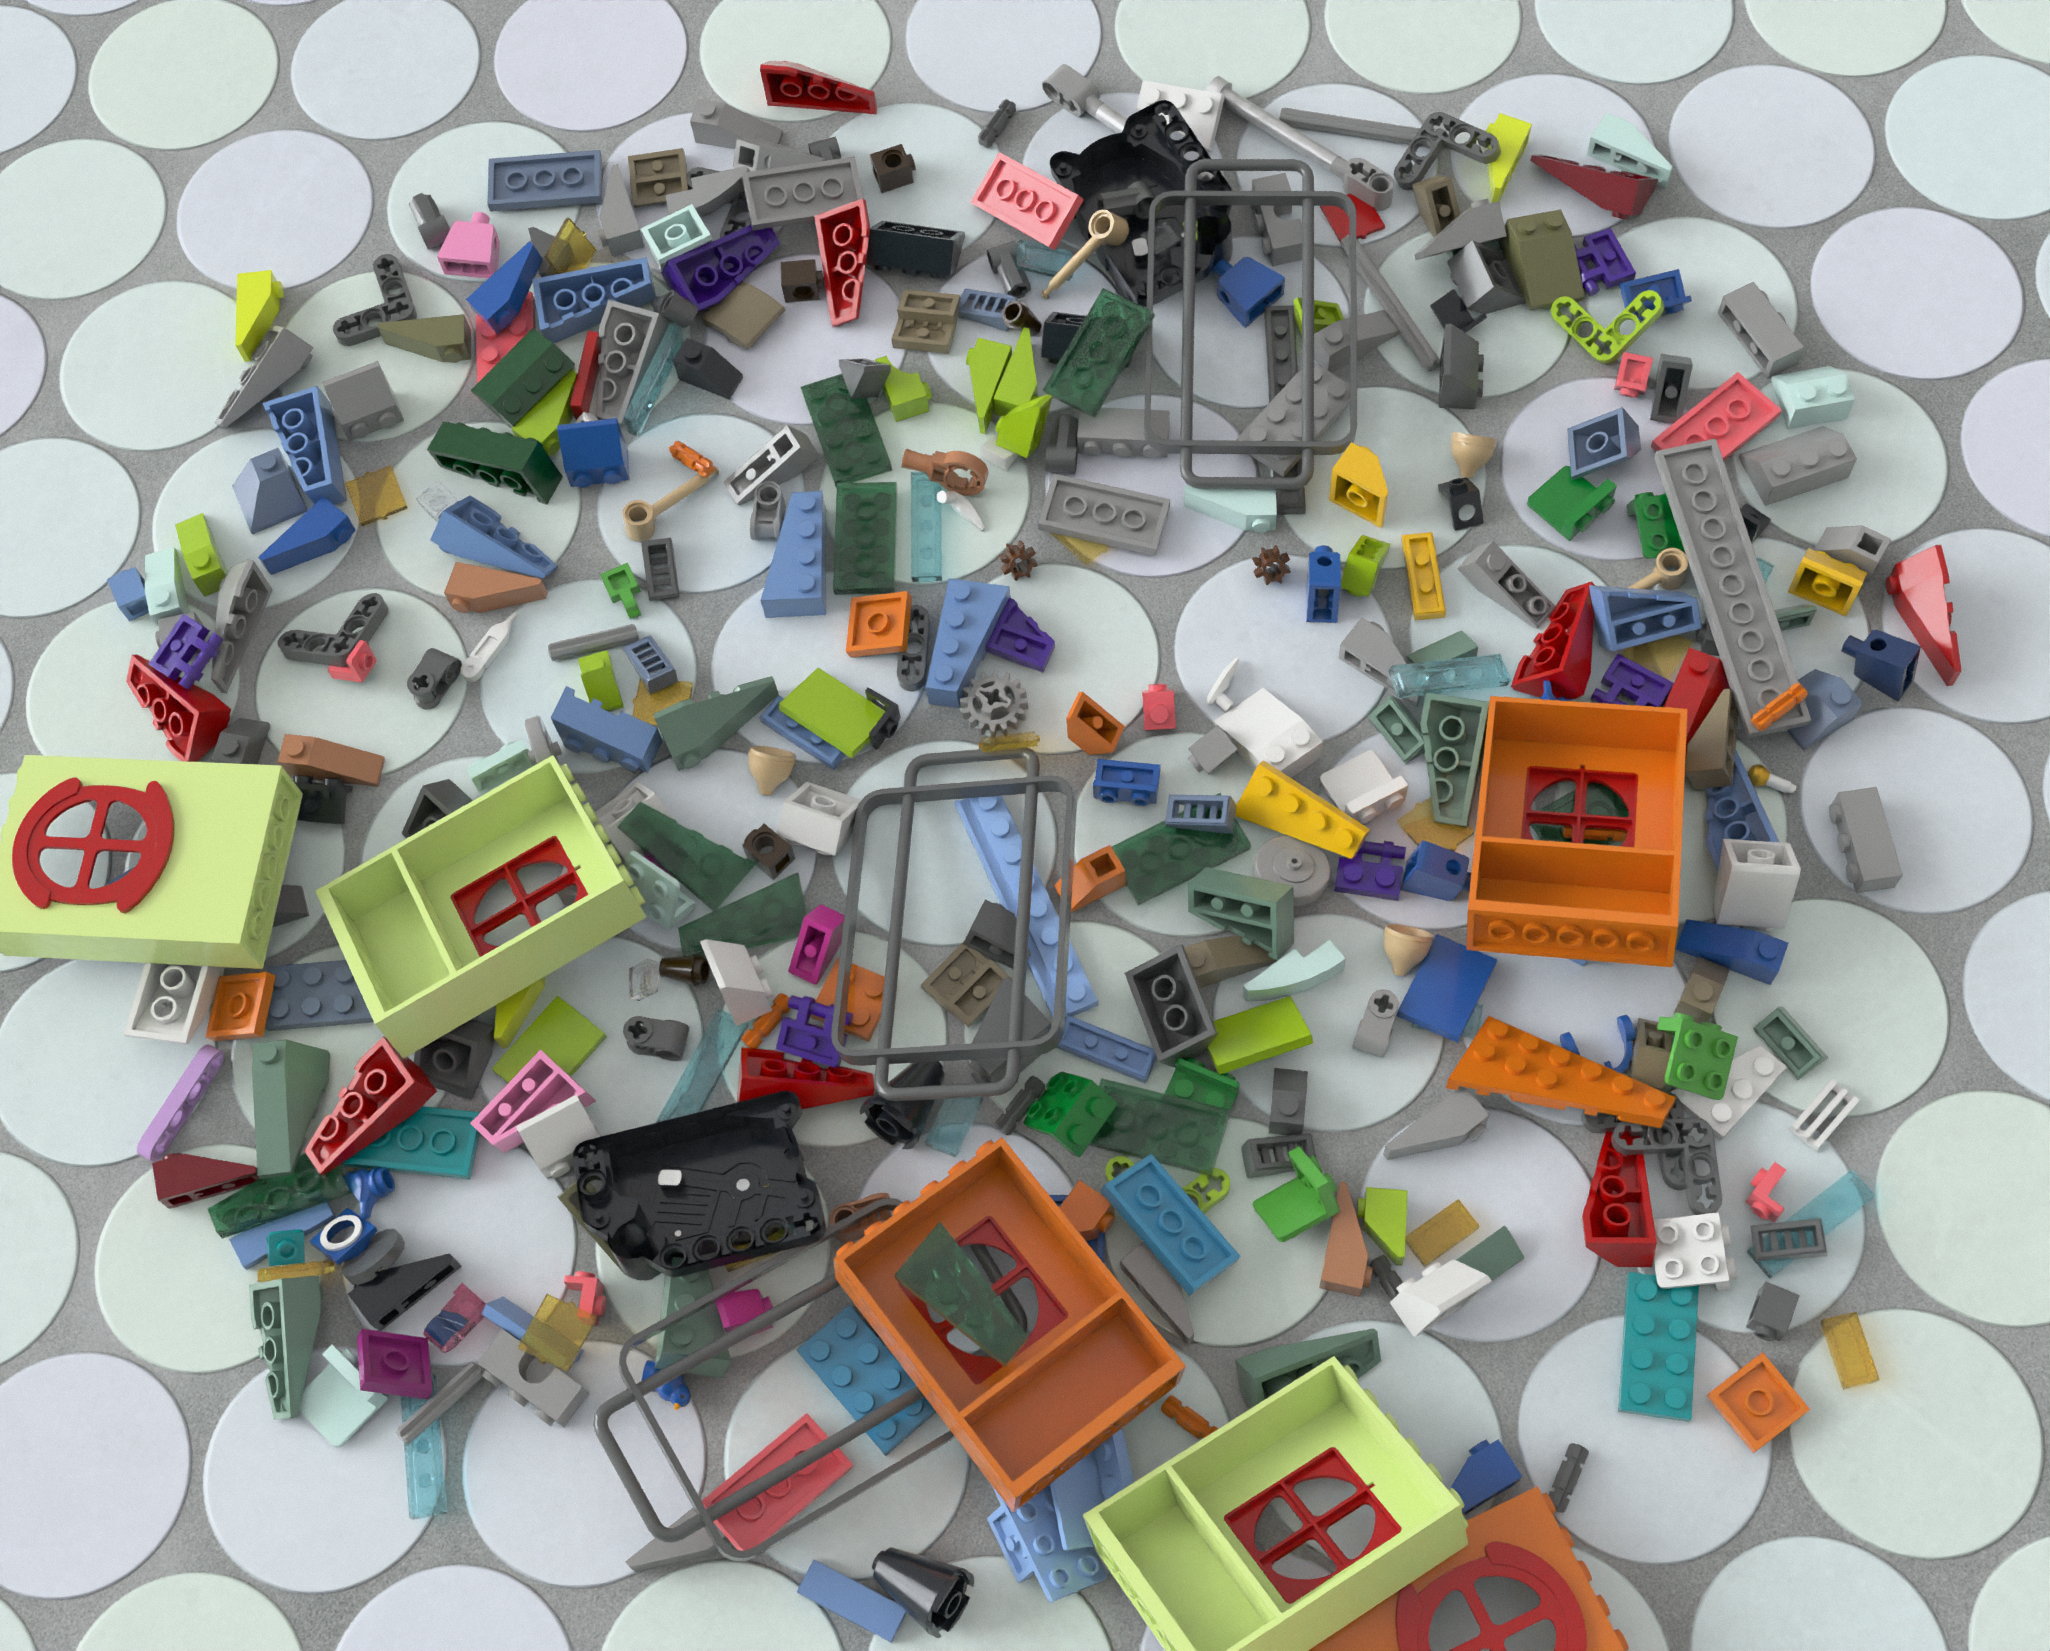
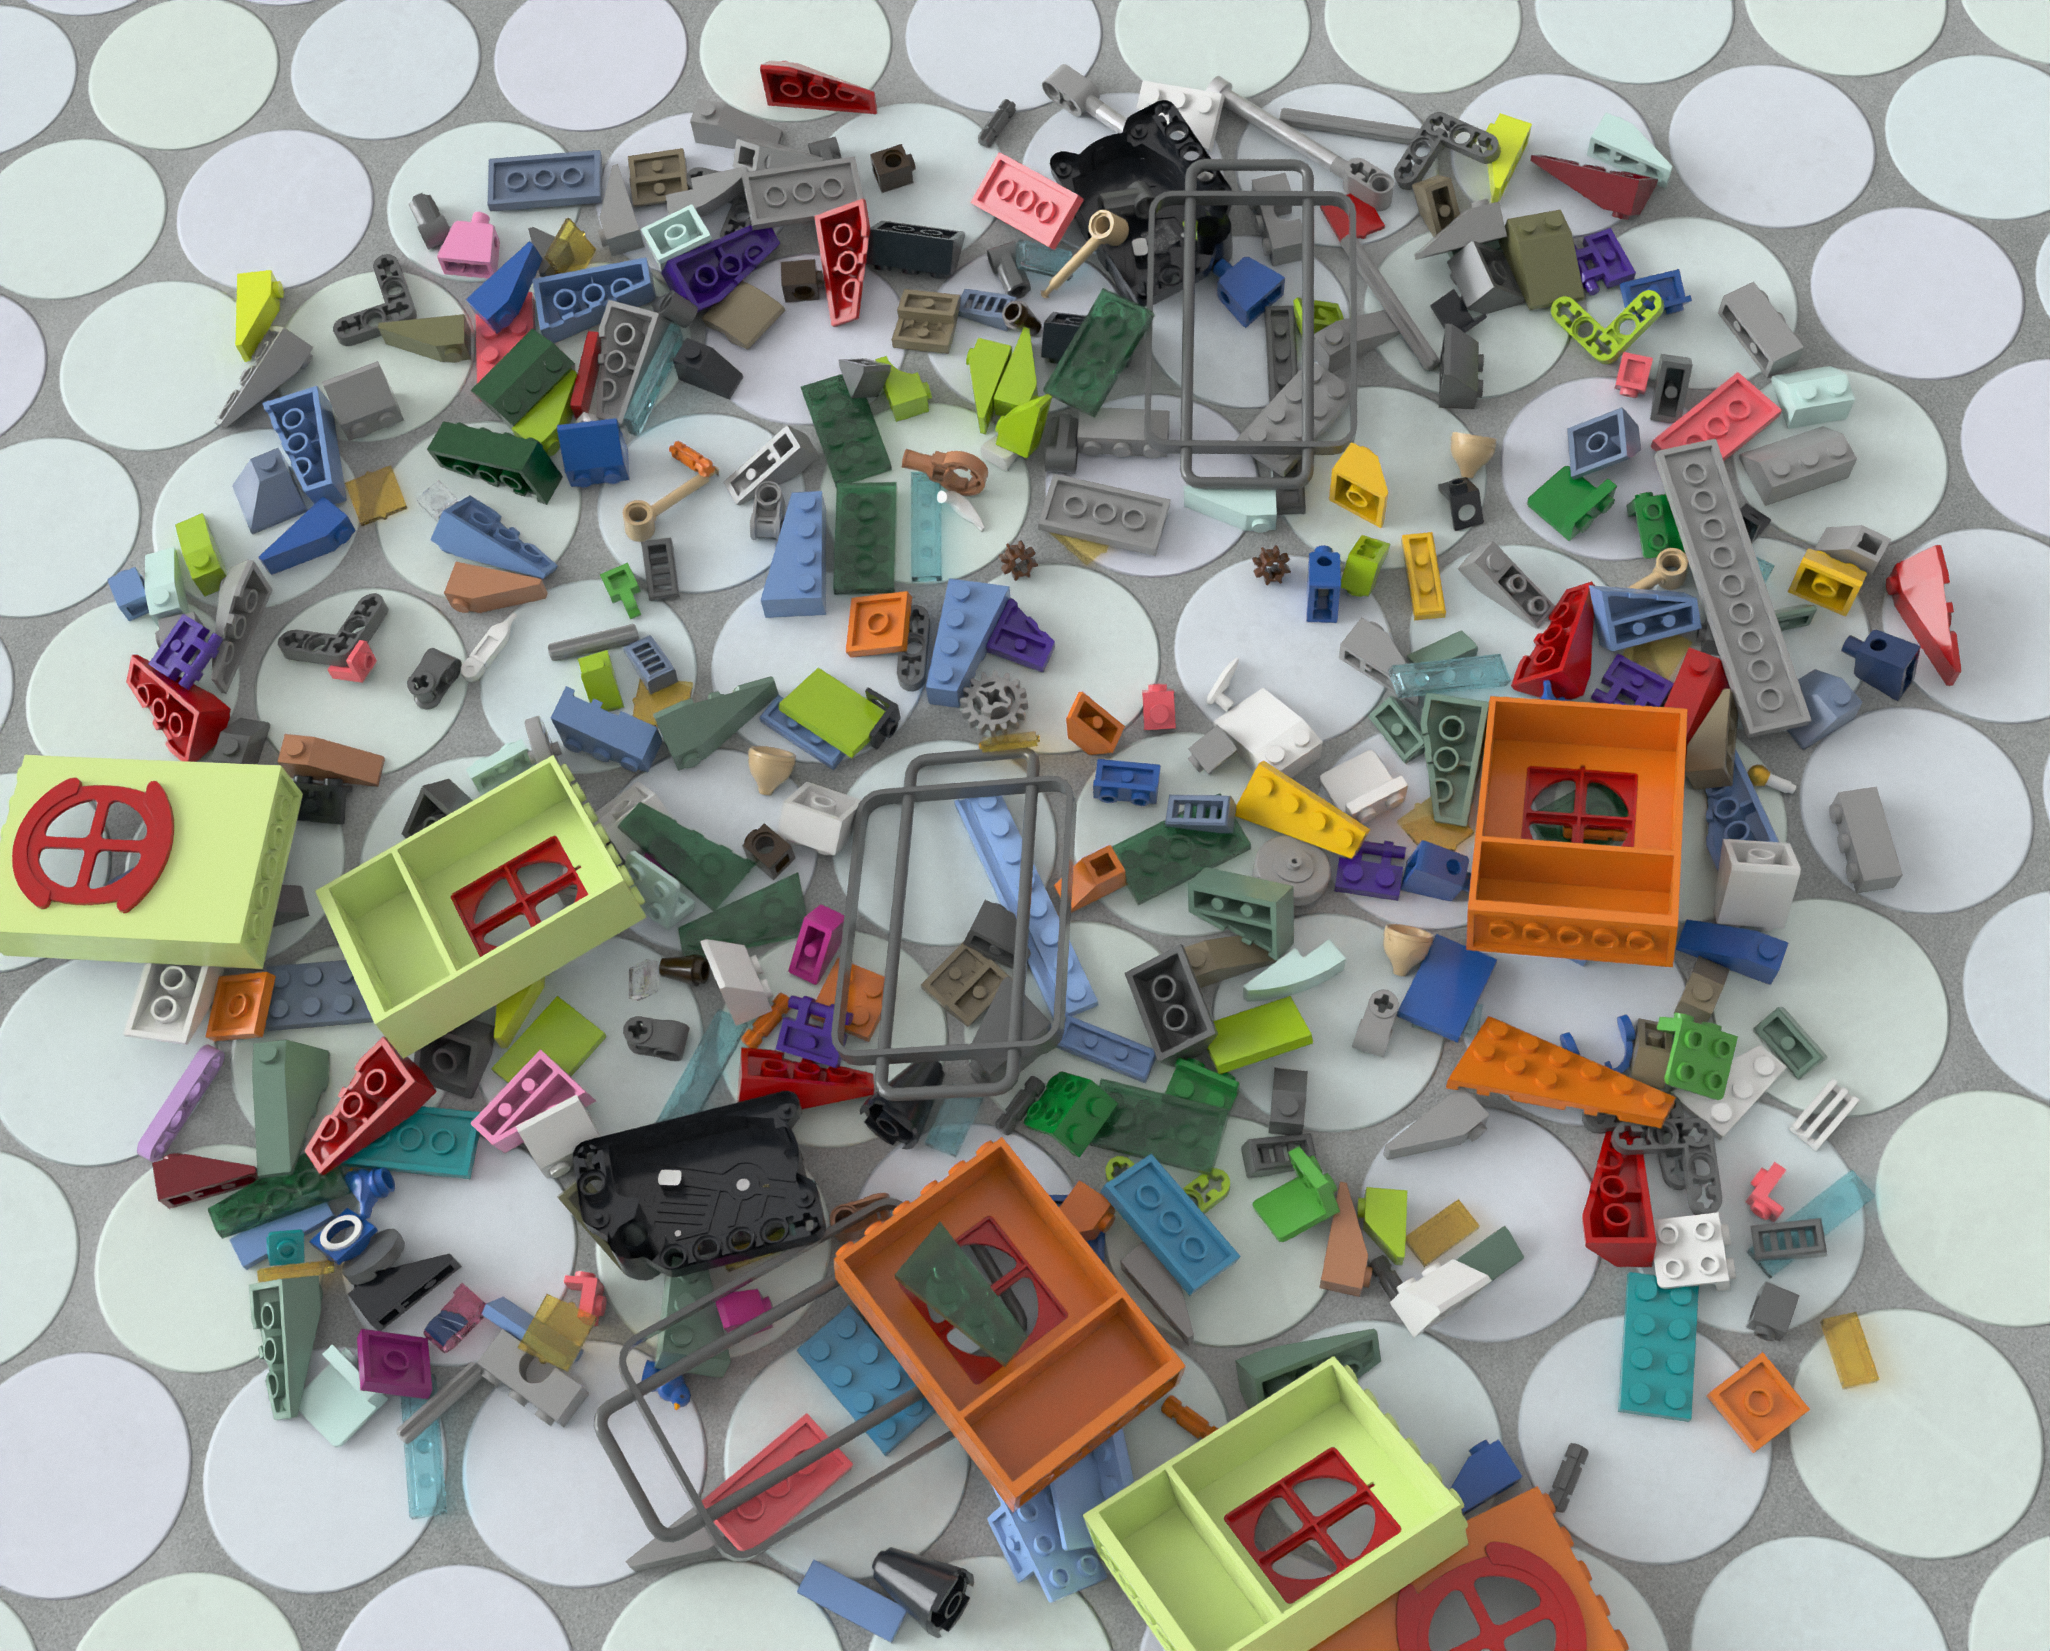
orange axle [1751,683,1808,731] -> none

